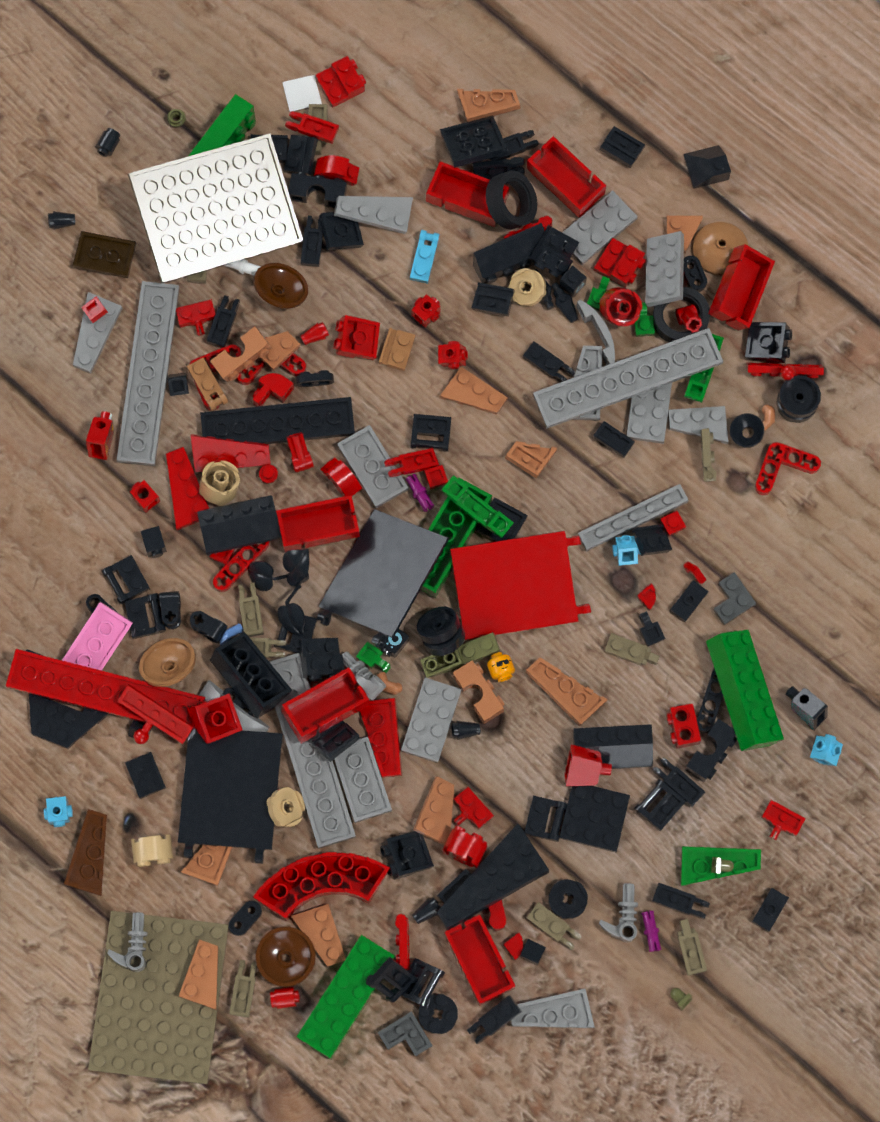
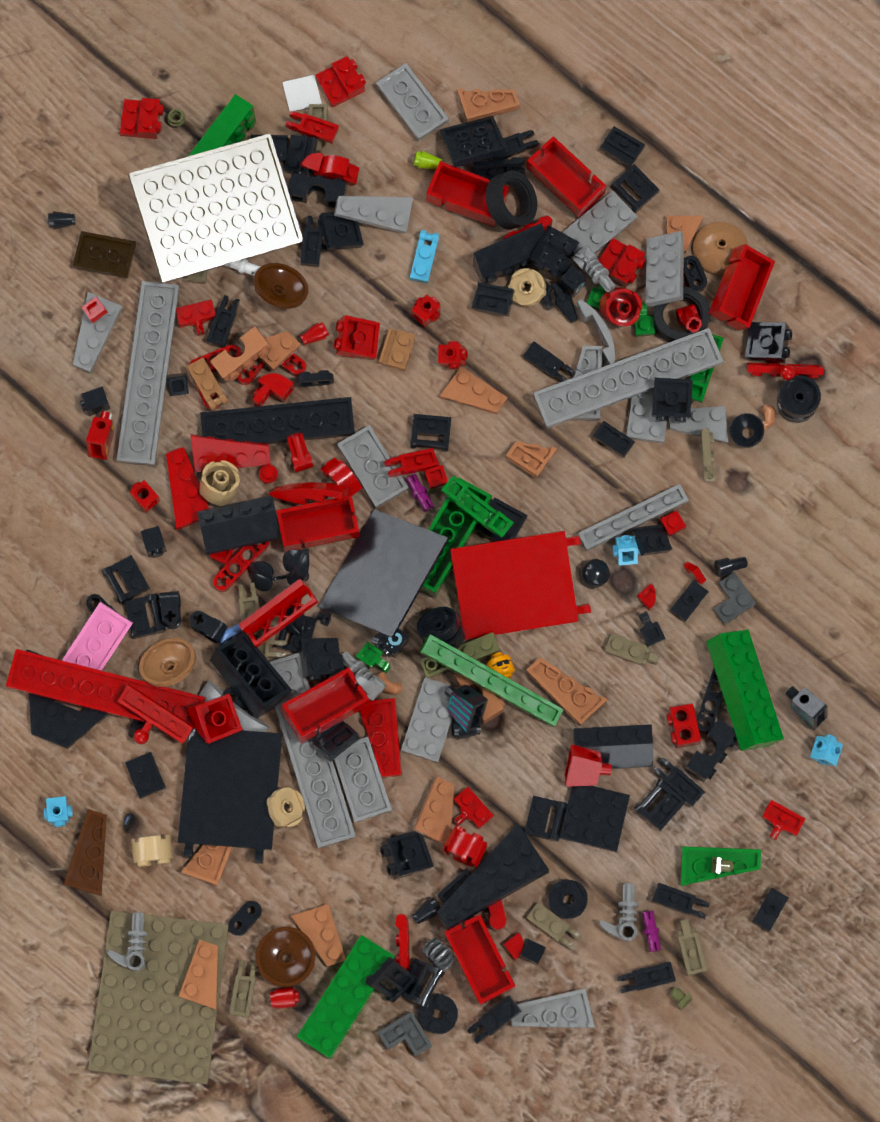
black brick [95,128,120,157] -> none
red brick [253,852,390,921] -> none
black slope [683,145,731,189] -> none
red beam [755,442,821,495] -> none
none -> black brick [80,386,110,416]
none -> red plate [120,98,164,139]
none -> red fence [239,579,318,648]
none -> red slope [269,482,349,505]
none -> red tile [300,153,324,172]
none -> light grey plate [376,63,449,141]
none -> lime cone [413,150,442,169]
none -> green plate [420,634,563,727]
none -> dark grey gear [423,938,455,971]
none -> black torso [444,685,488,733]
none -> light grey piece [573,245,616,293]
none -> black hair [579,559,610,589]
none -> black plate [610,164,660,213]
none -> black hinge [617,962,676,994]
none -> black plate [652,377,693,423]
none -> black piece [714,557,748,577]

